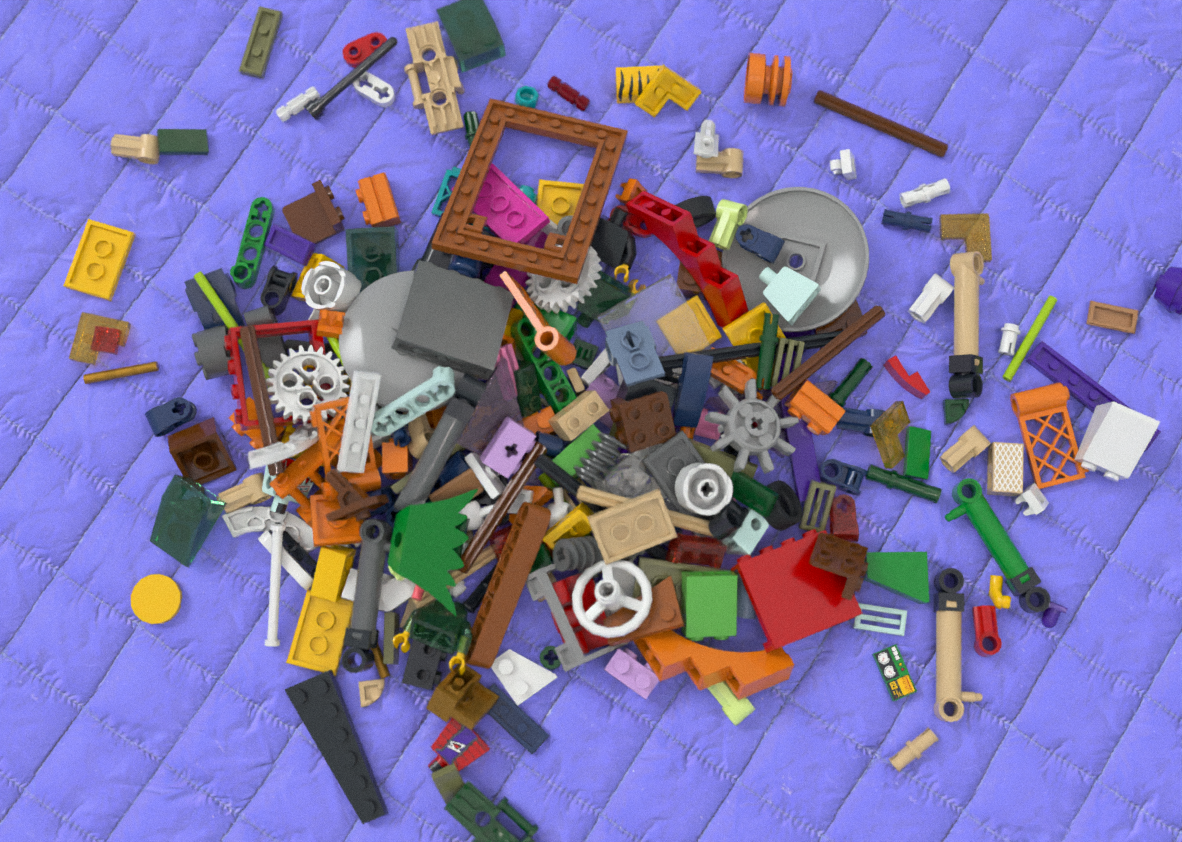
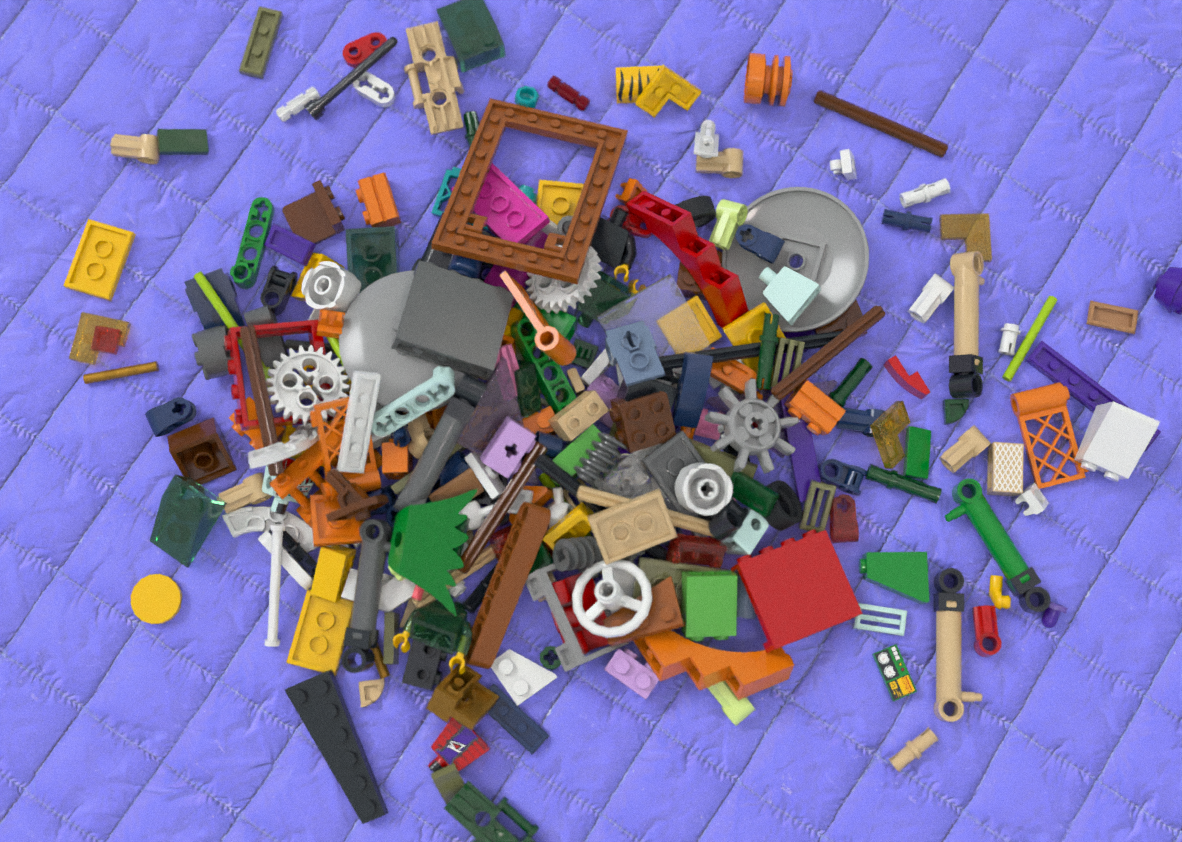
reddish brown bracket [809,533,869,600] -> none

